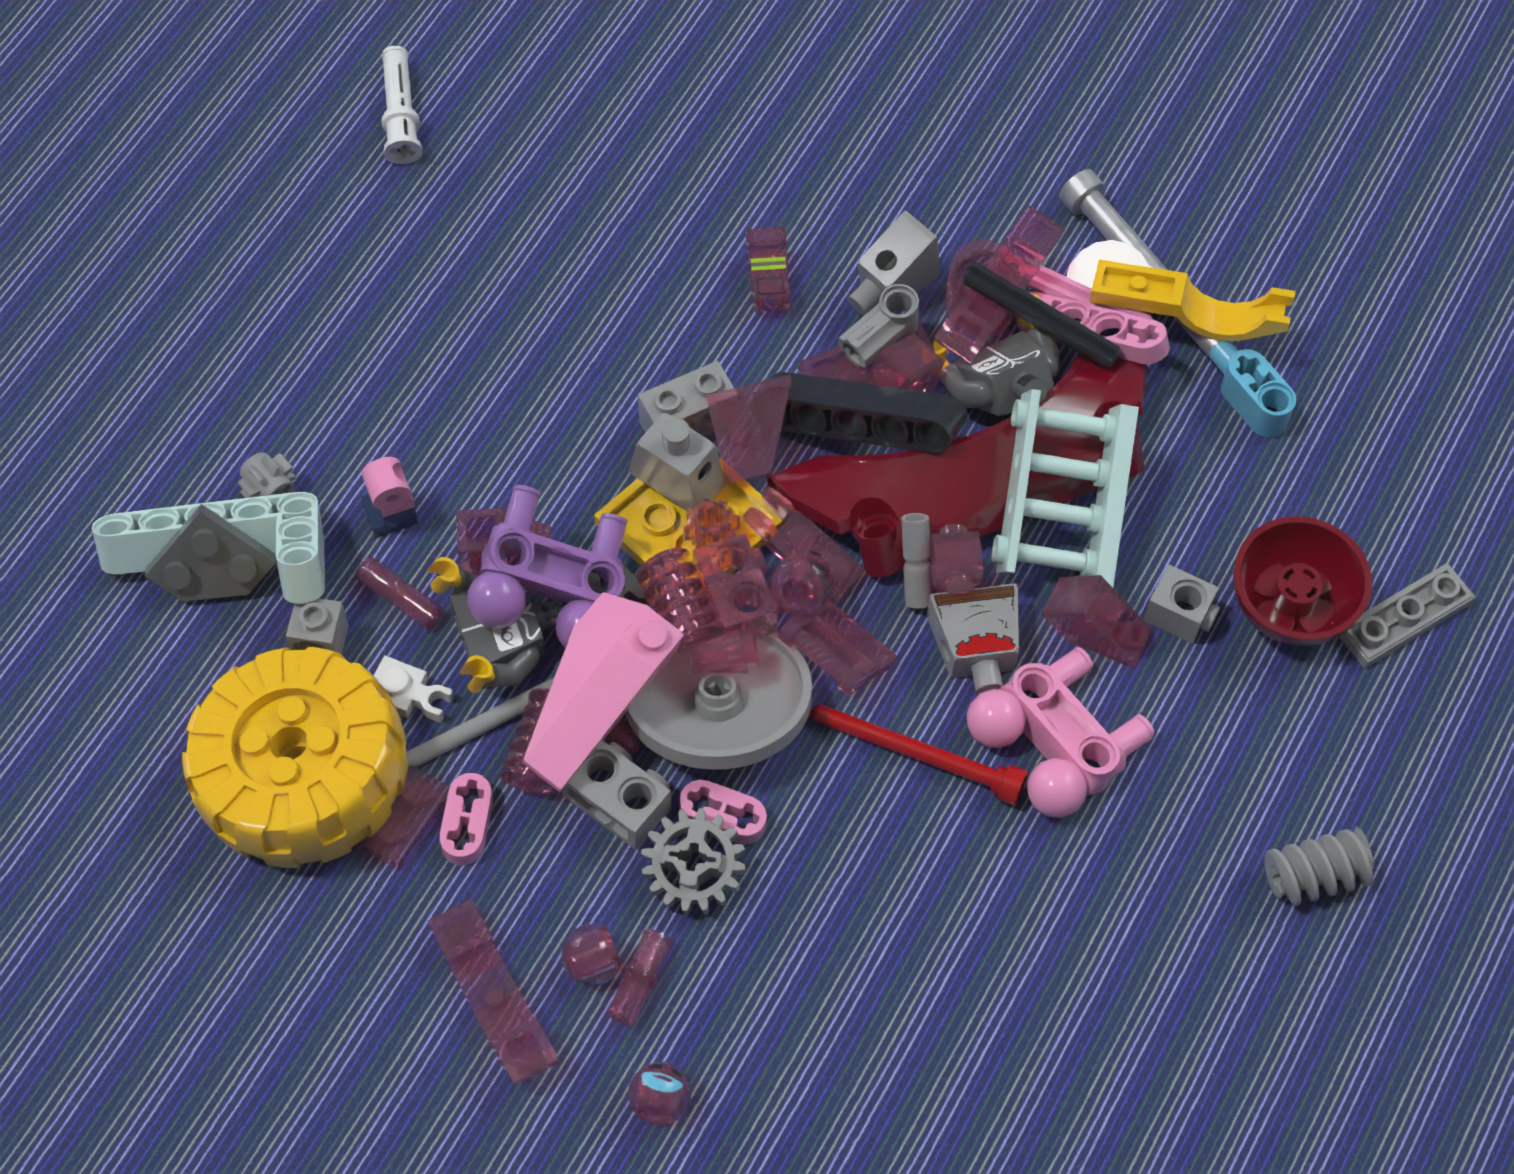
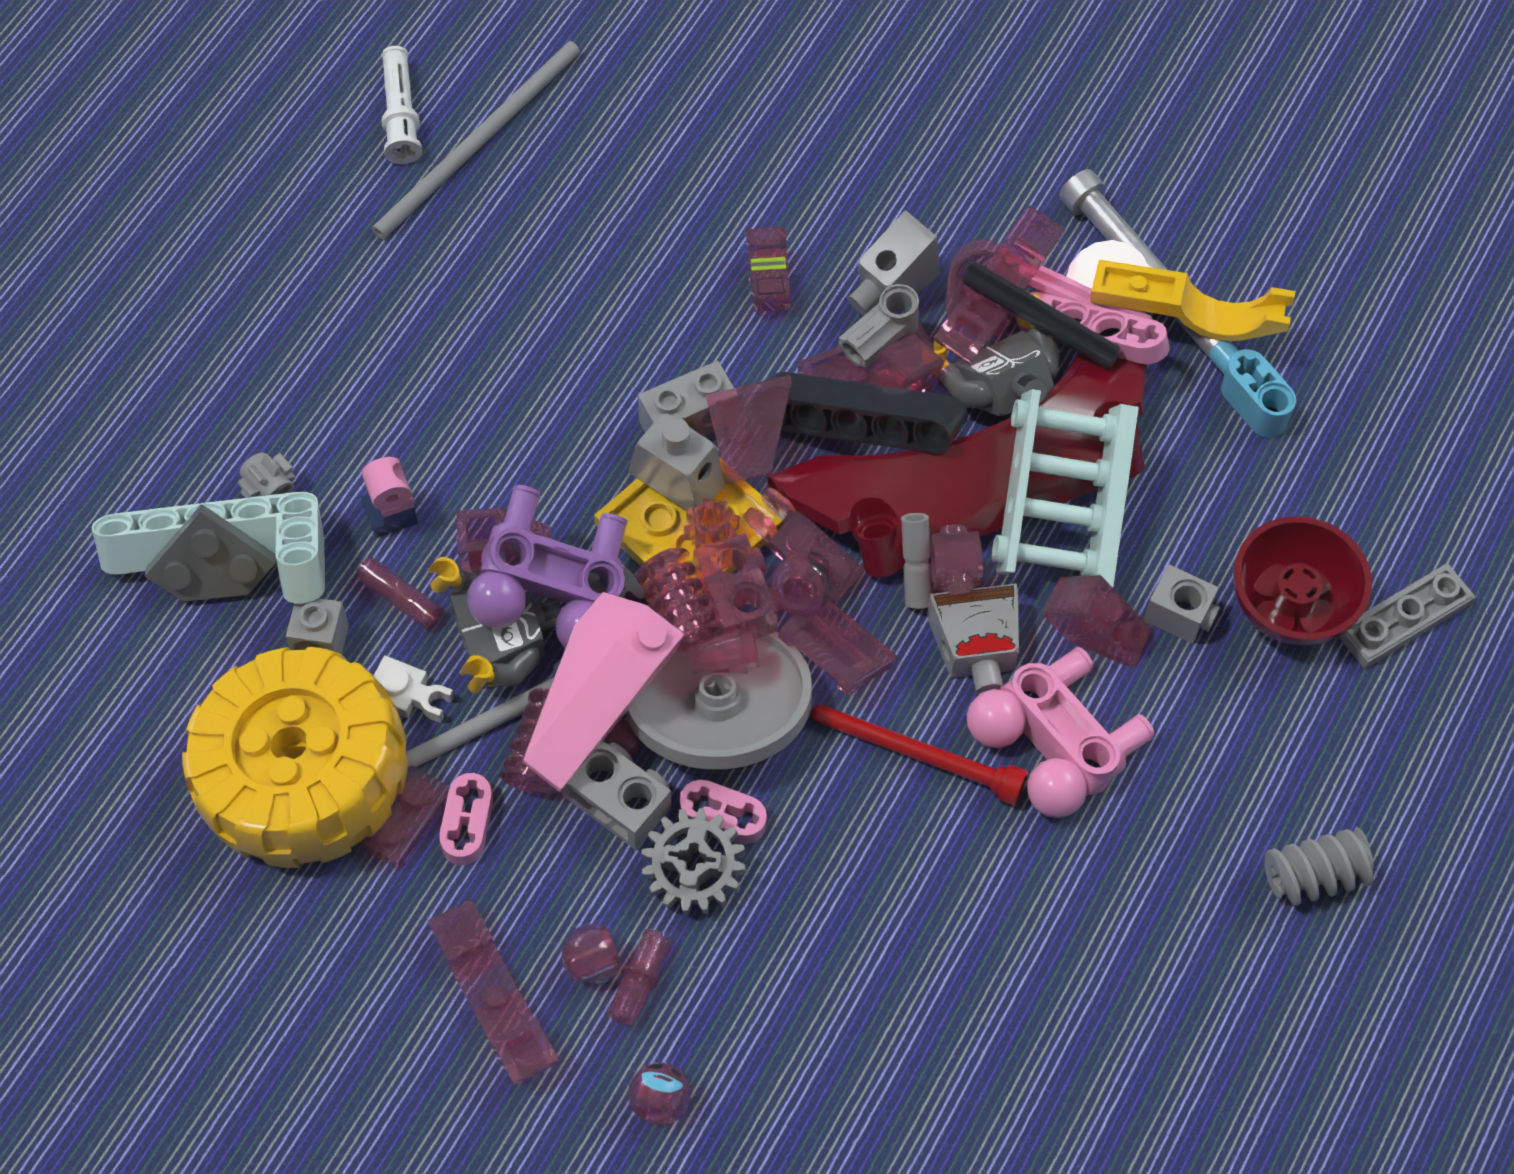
none -> light grey piece [372,41,580,240]

